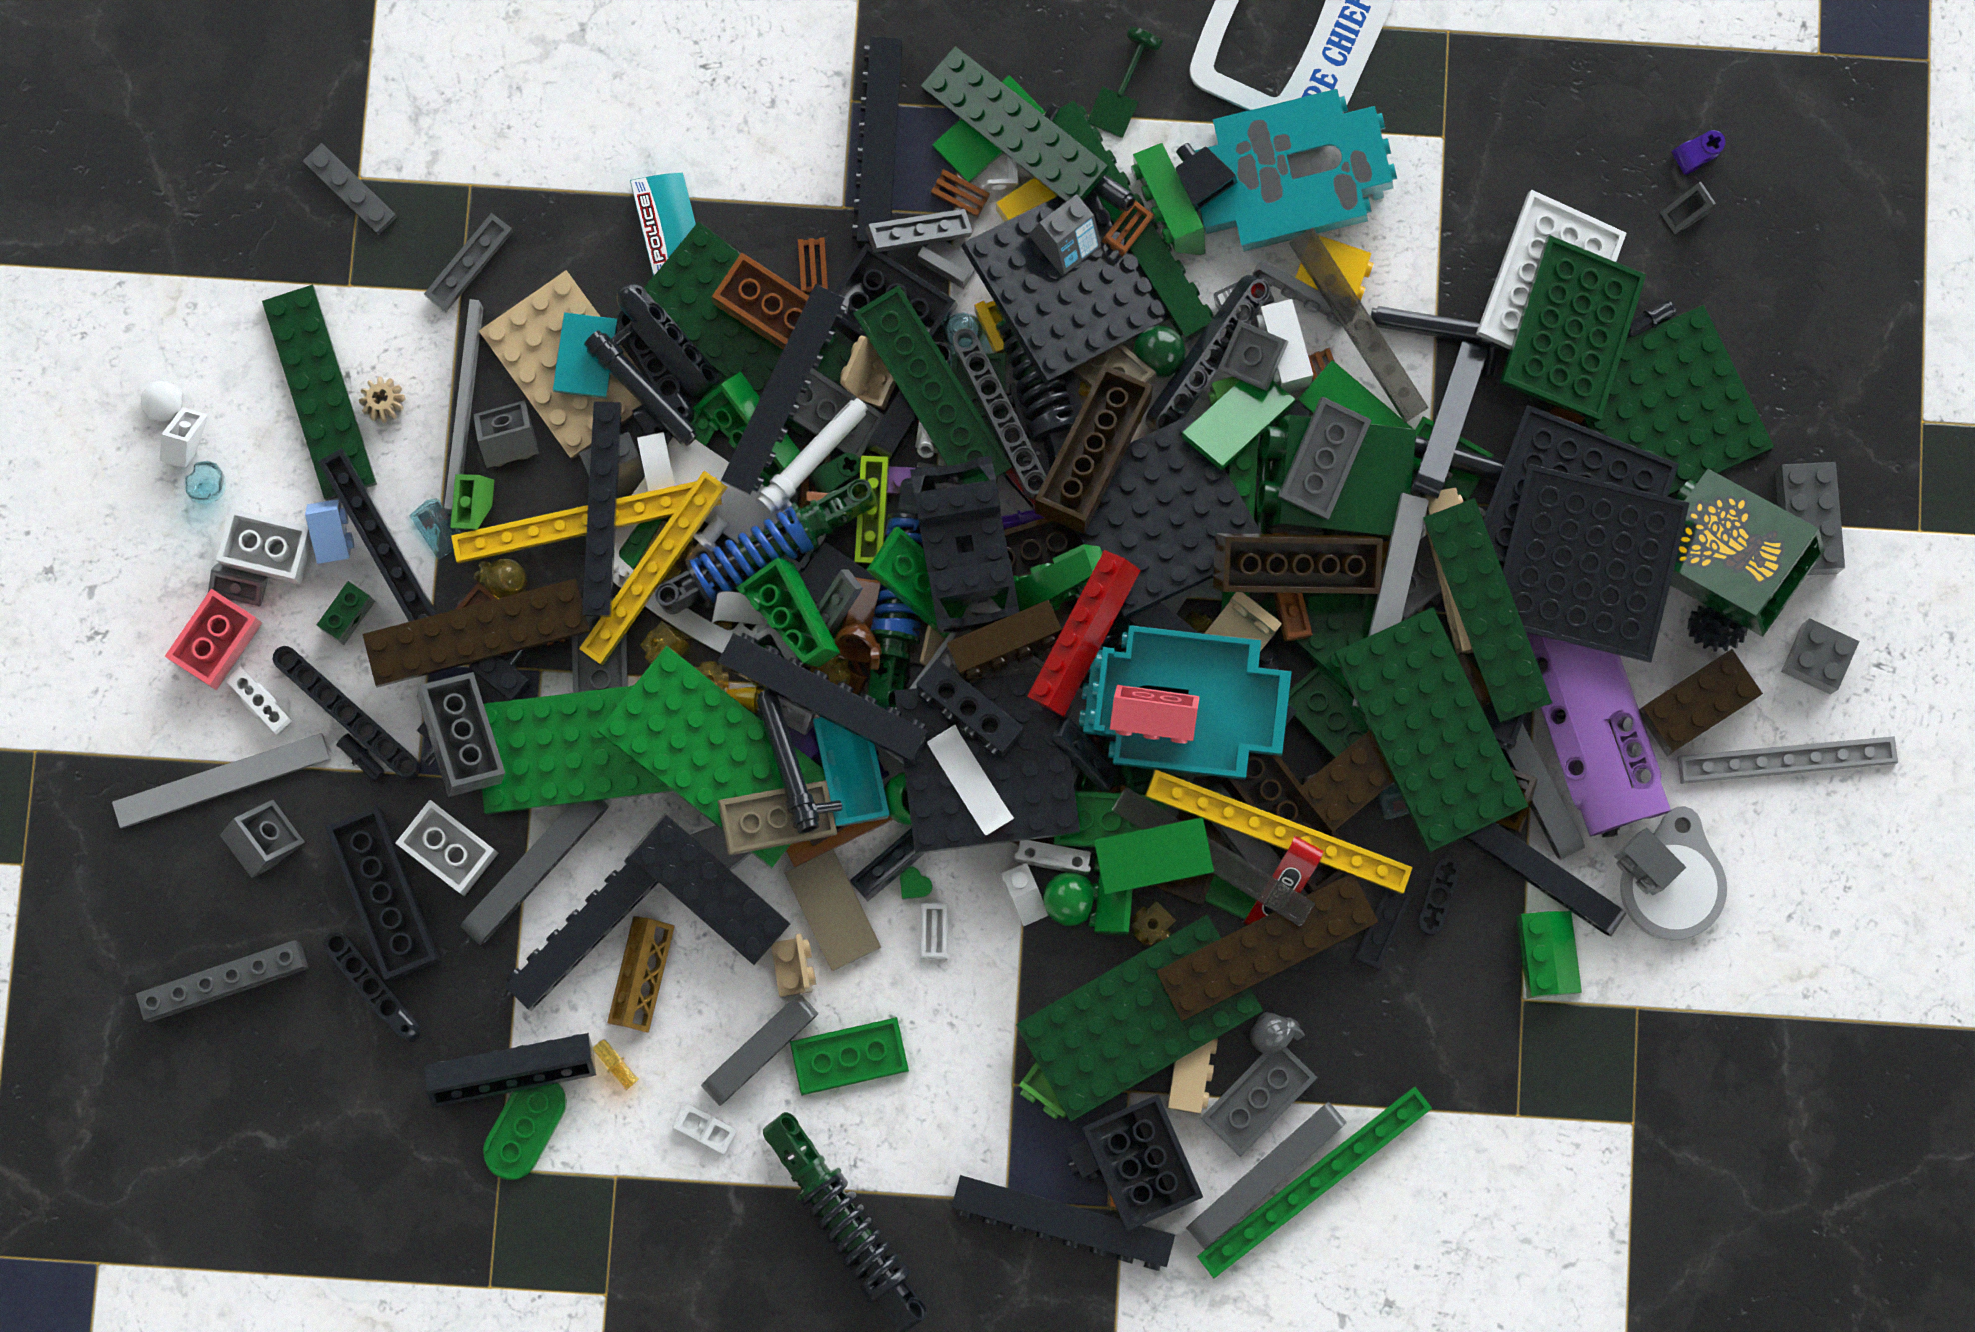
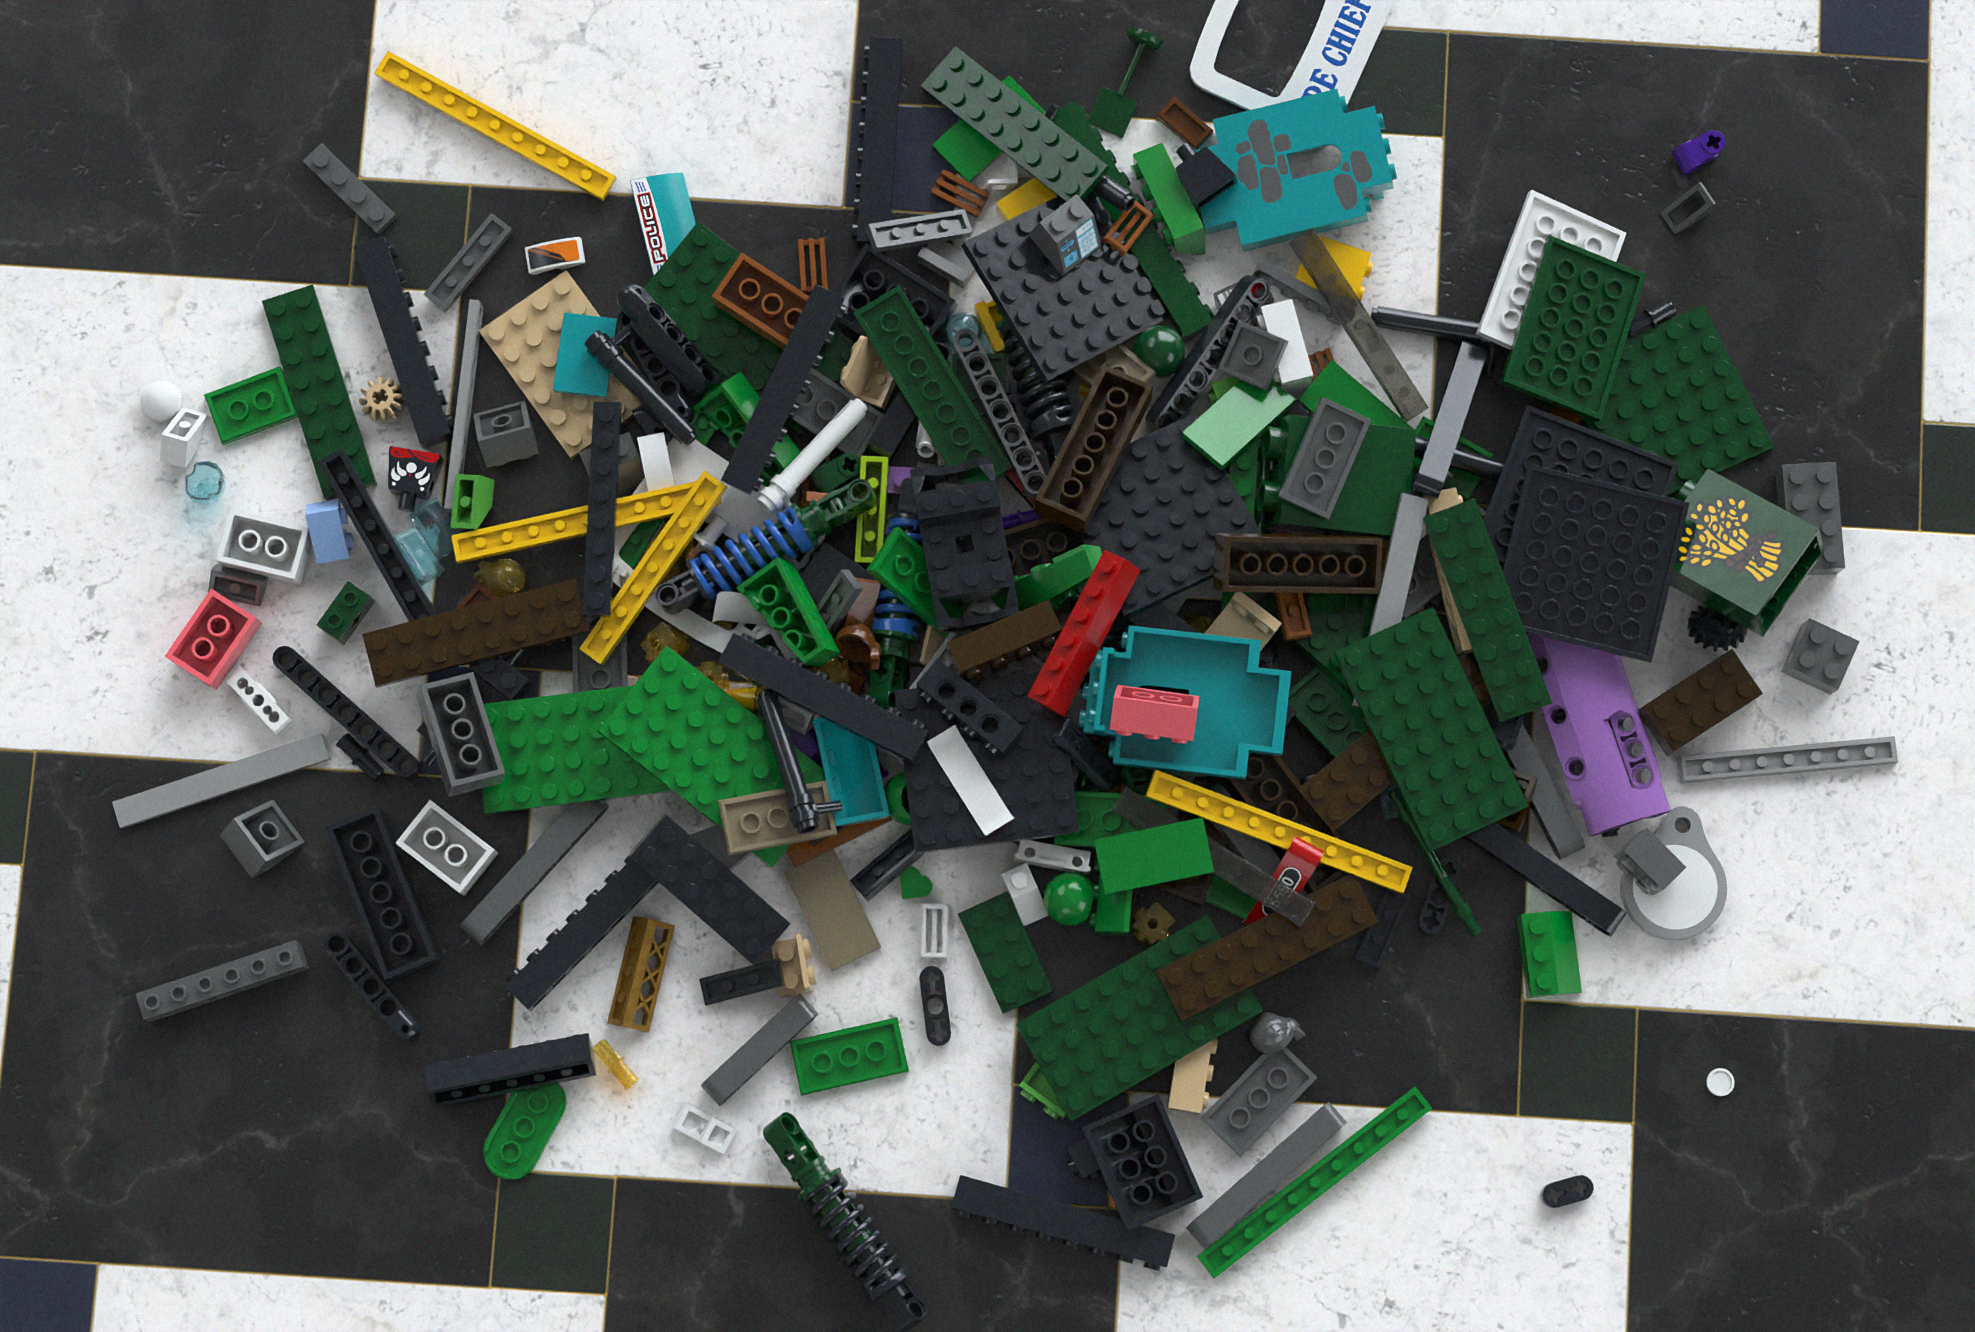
none -> green tile [204,366,298,445]
none -> black brick [353,236,454,449]
none -> yellow plate [374,51,617,201]
none -> torso [388,446,444,512]
none -> clear light blue slope [394,526,445,586]
none -> slope [525,237,585,275]
none -> black tile [699,959,785,1006]
none -> black beam [919,966,951,1046]
none -> dark green plate [958,891,1053,1014]
none -> reddish brown tile [1156,96,1213,150]
none -> dark green bar [1388,789,1482,937]
none -> black beam [1540,1175,1594,1208]
none -> white piece [1706,1068,1735,1096]

